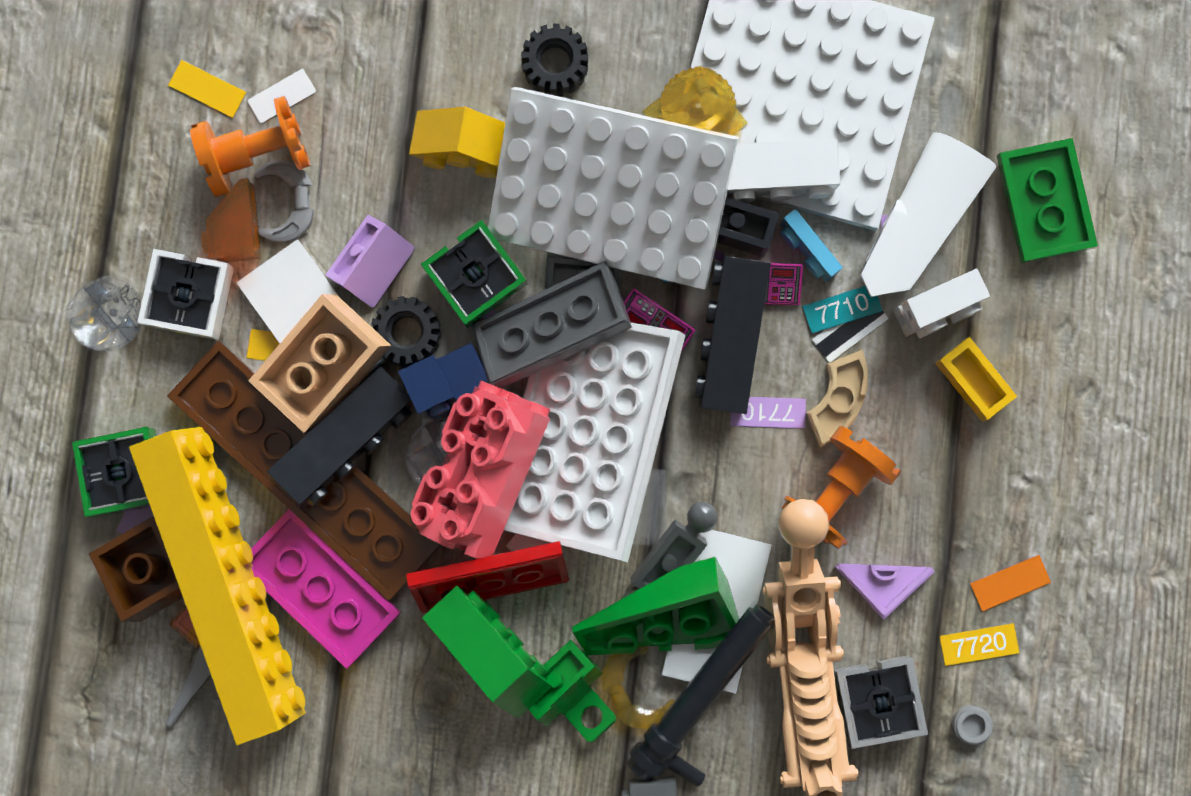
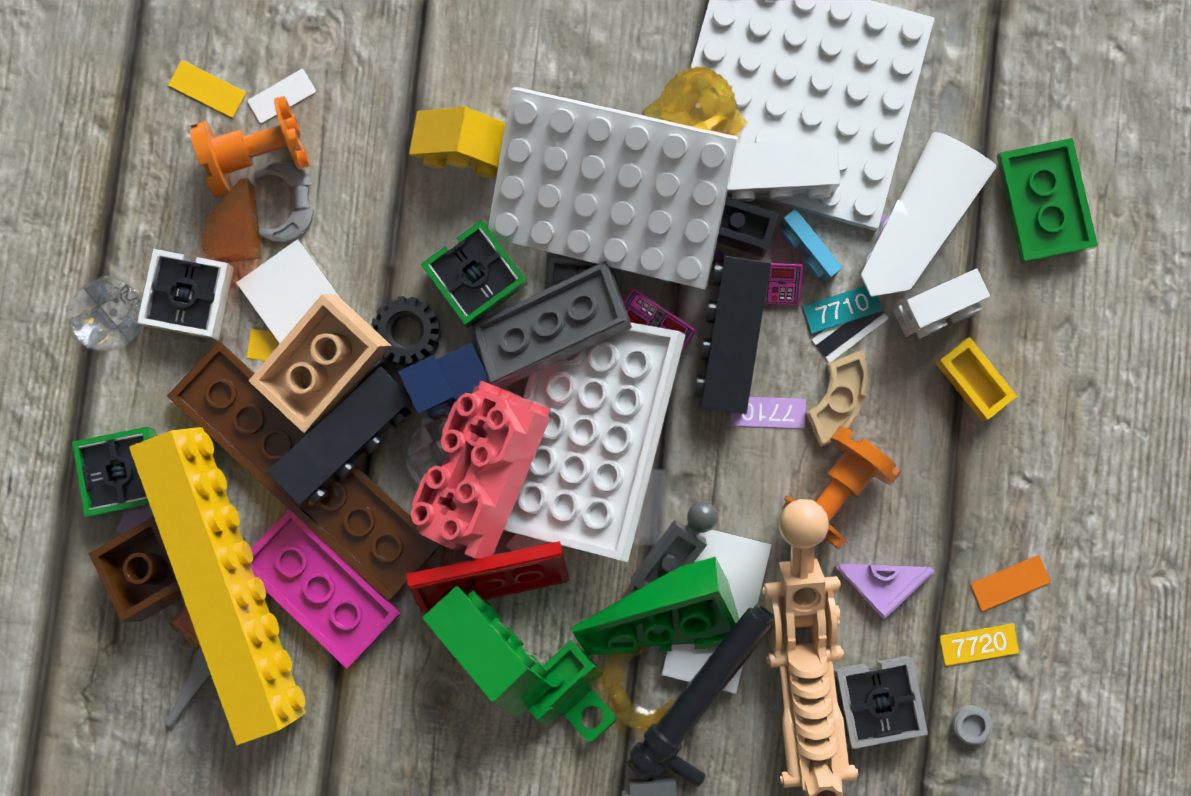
lavender panel [325,215,414,307] -> none
black tyre [521,23,588,97] -> none

